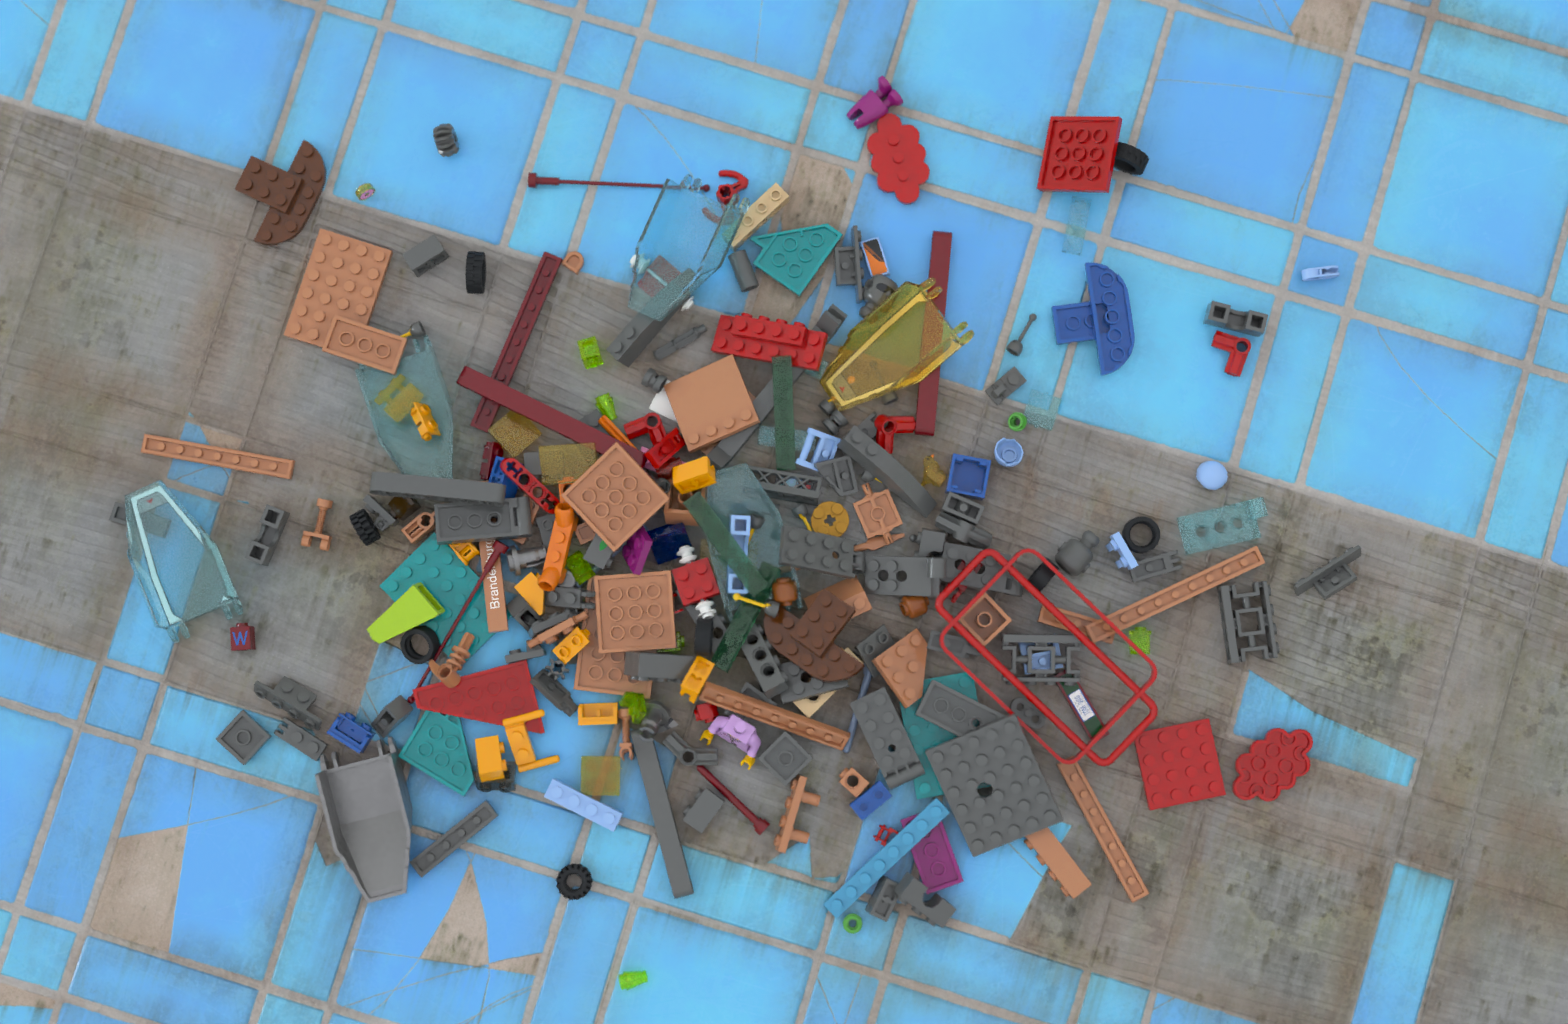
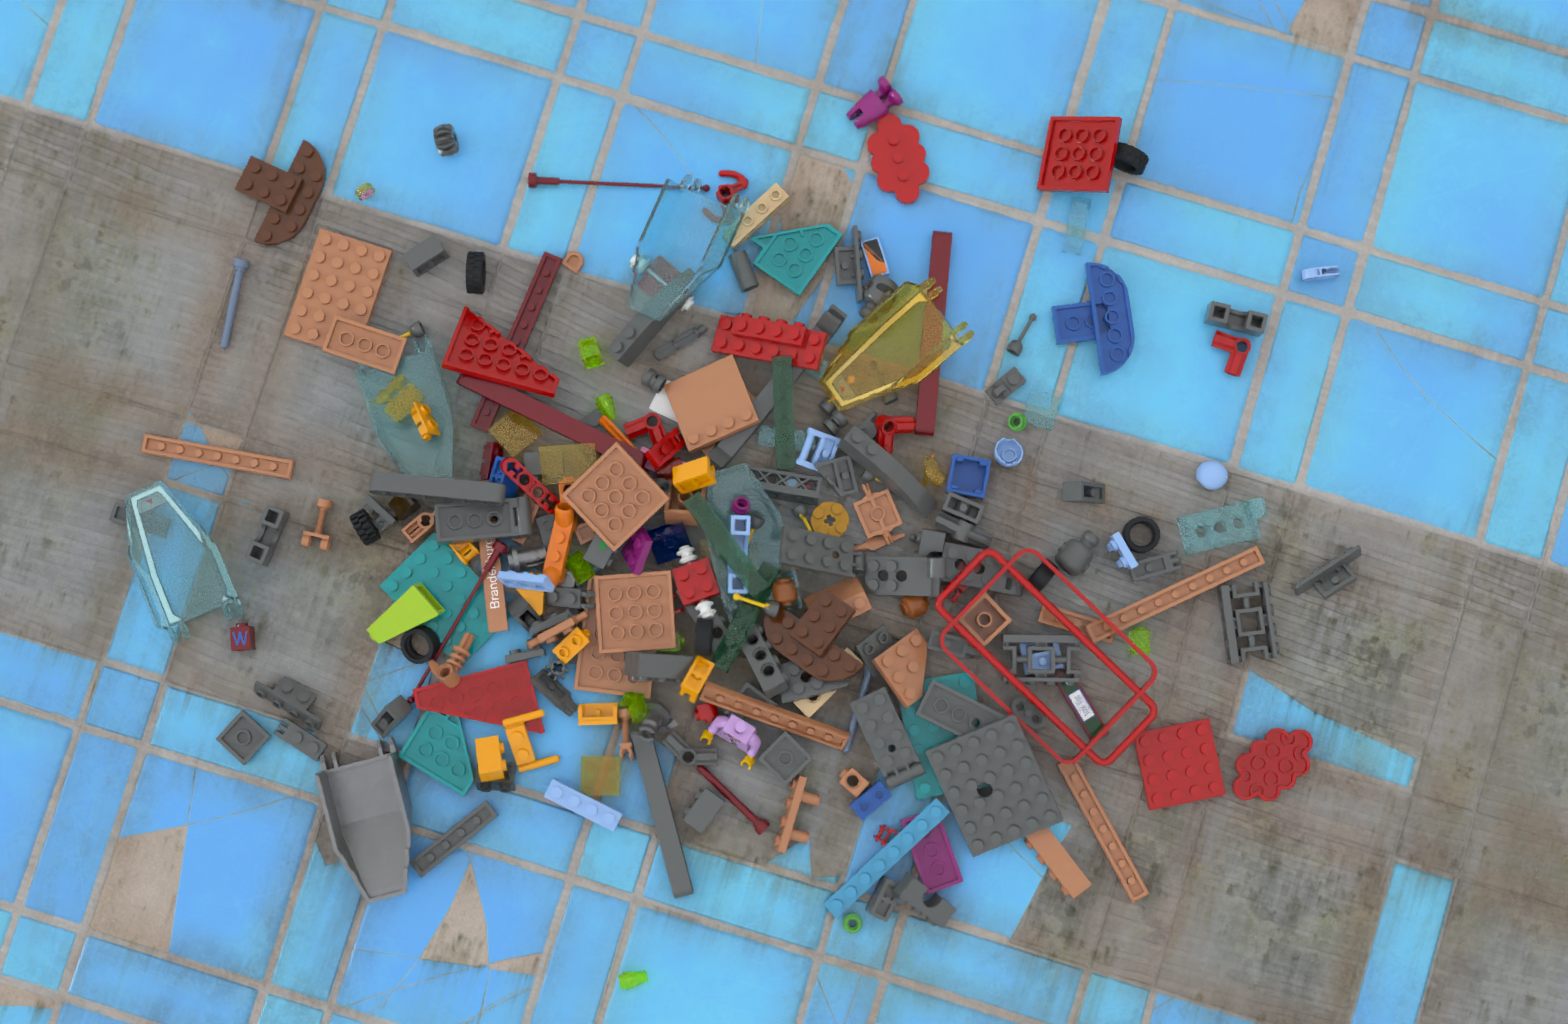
blue hinge [327,712,376,754] -> none
black tyre [556,863,593,900] -> none
none -> sand blue piece [220,258,250,349]
none -> red wing [442,306,560,398]
none -> light blue plate [496,570,555,593]
none -> magenta plate [731,497,751,515]
none -> dark grey slope [1062,481,1105,504]

